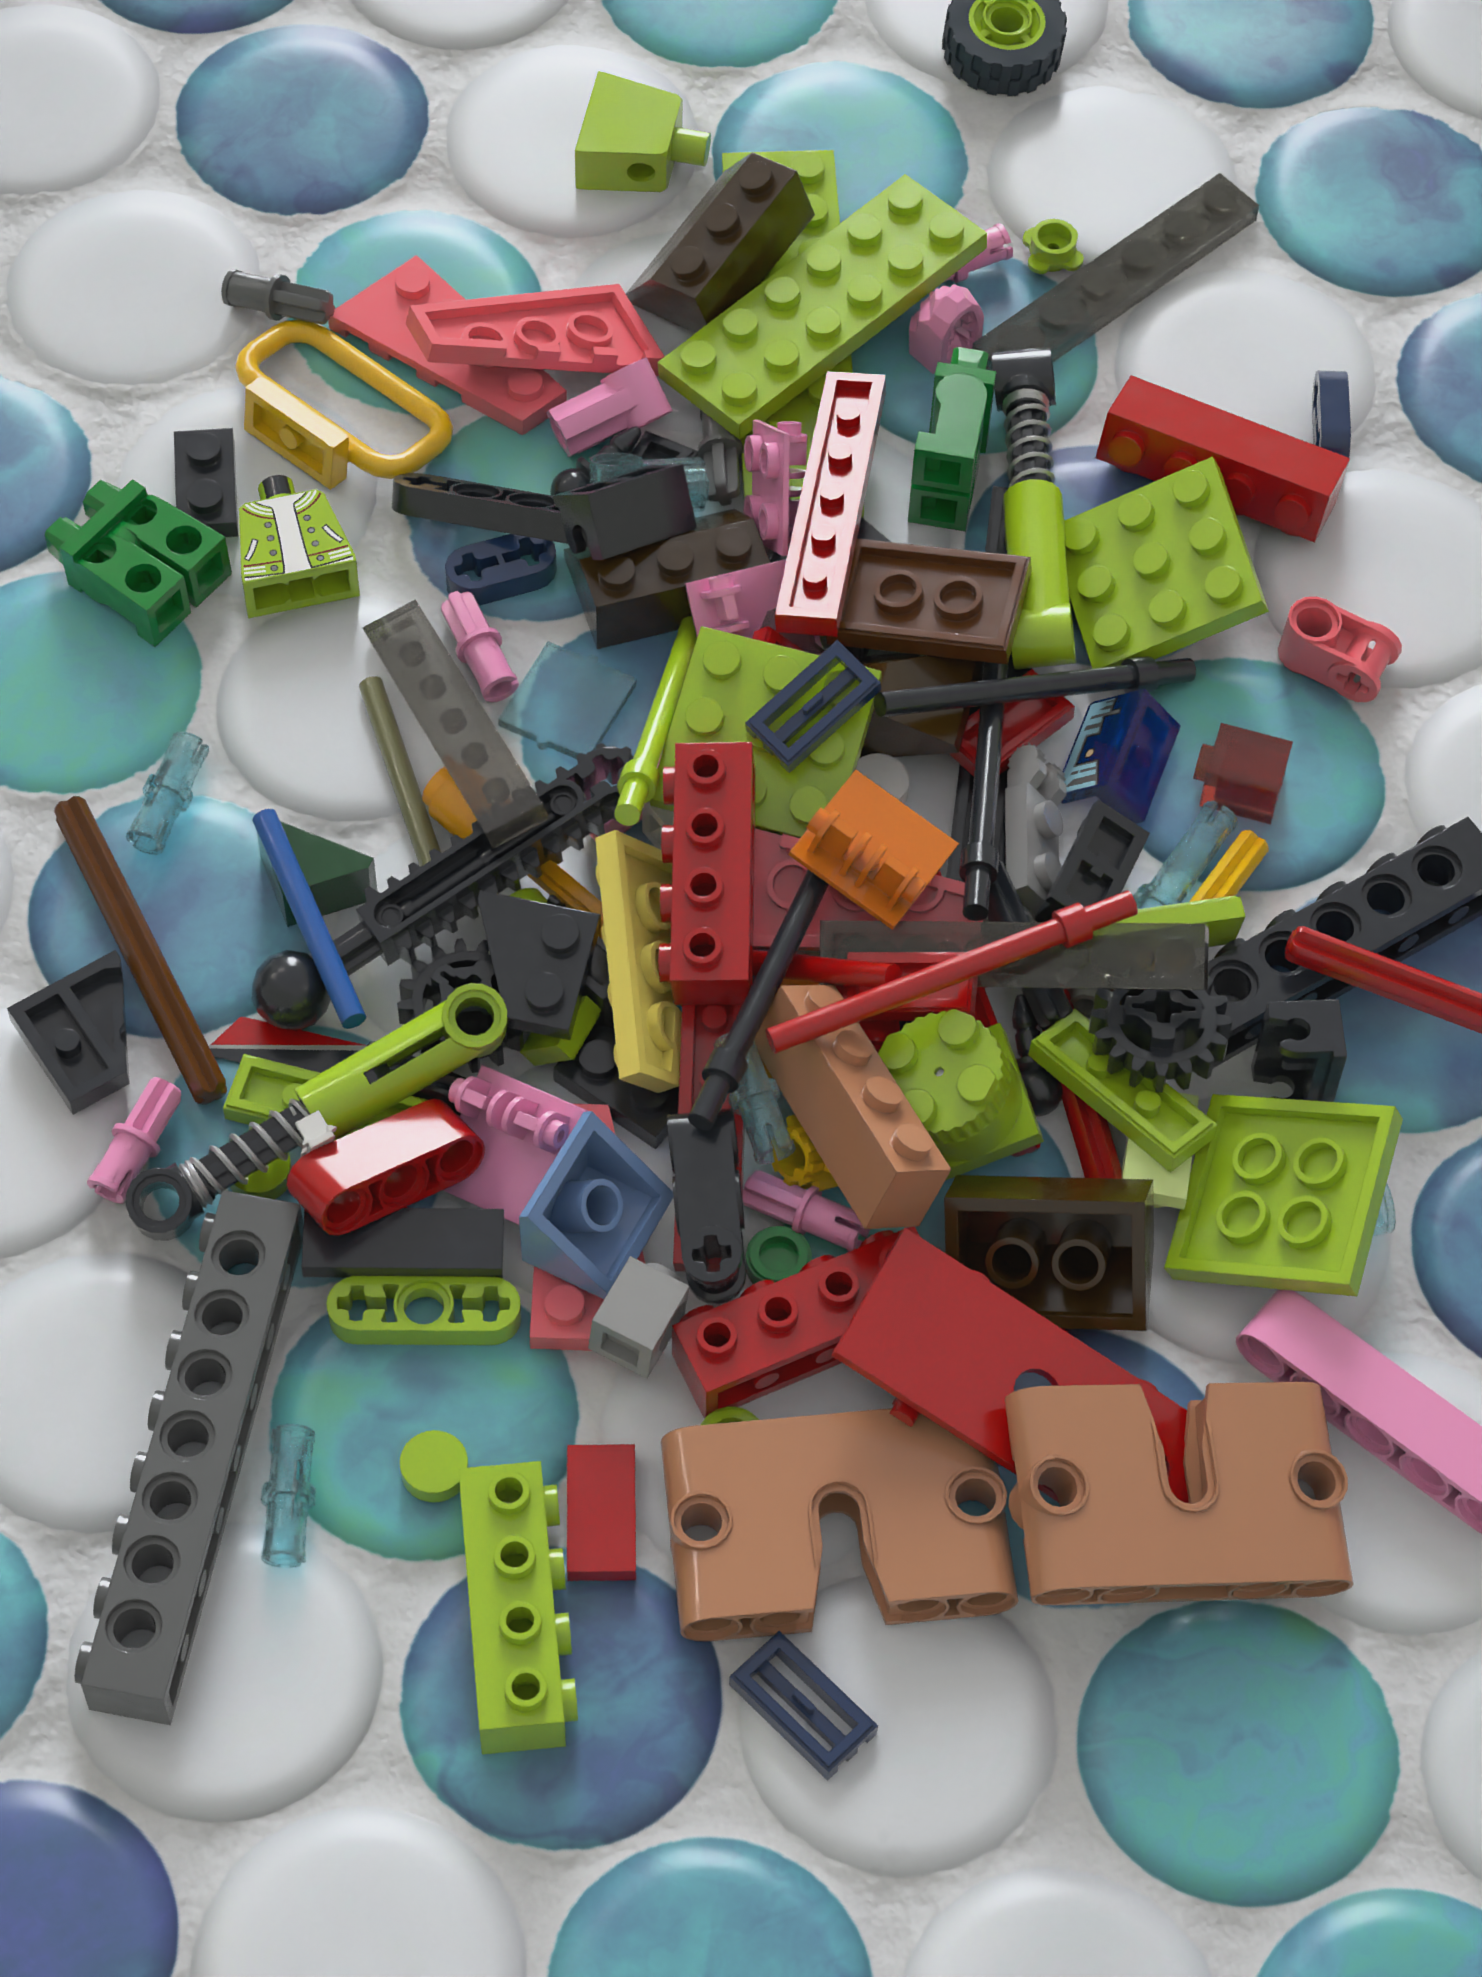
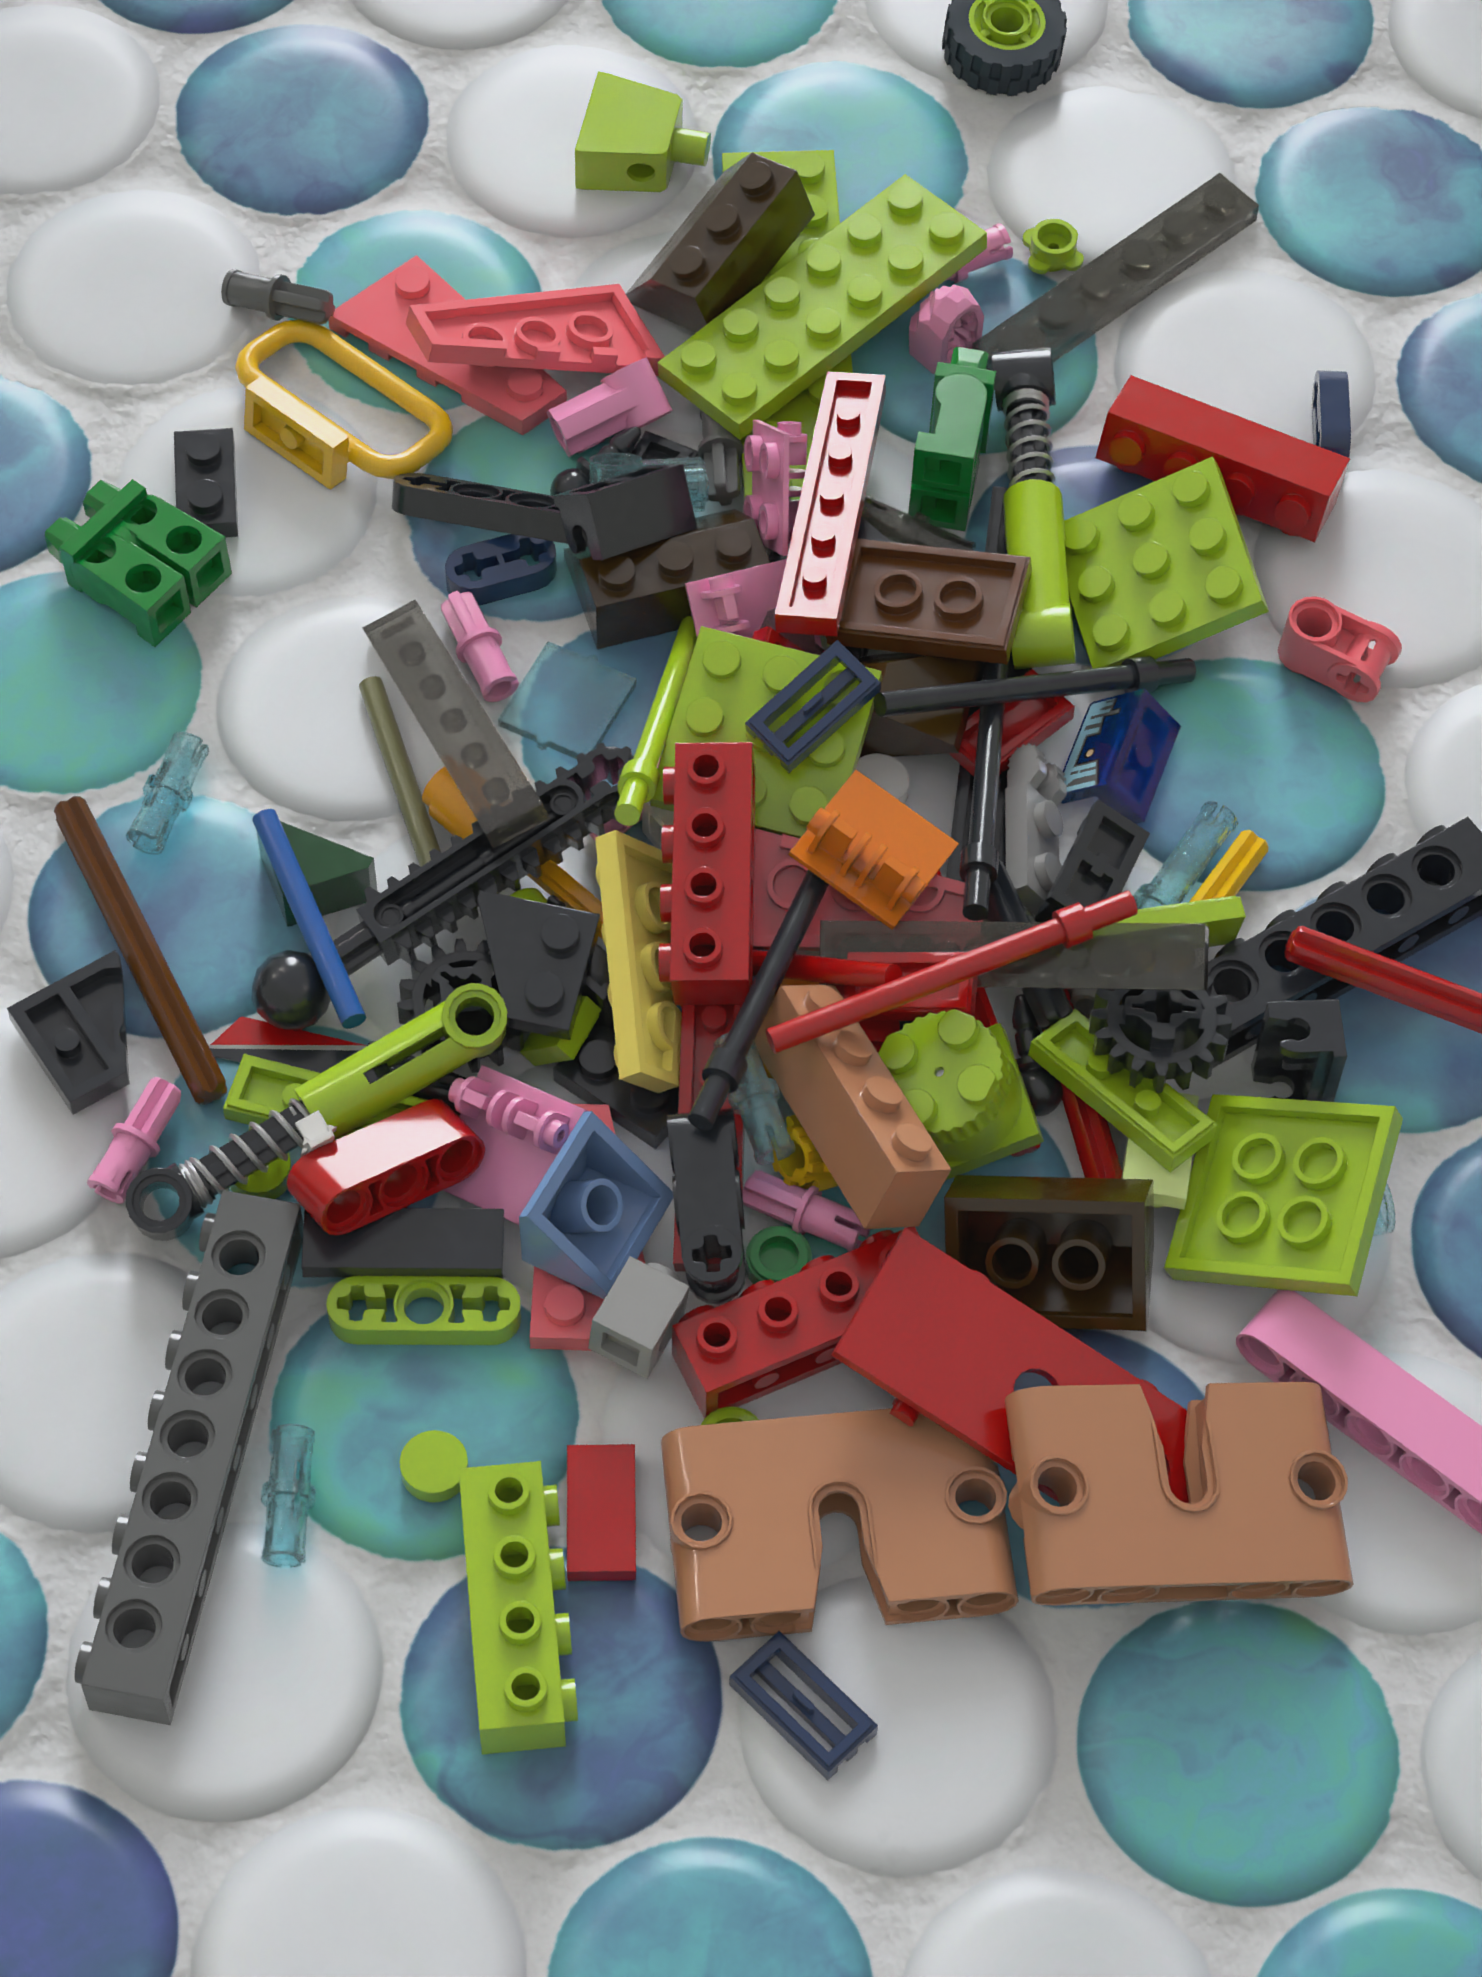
lime torso [239,475,360,619] -> none
clear red brick [1193,723,1293,825] -> none
none -> clear smoke pin [861,494,976,551]

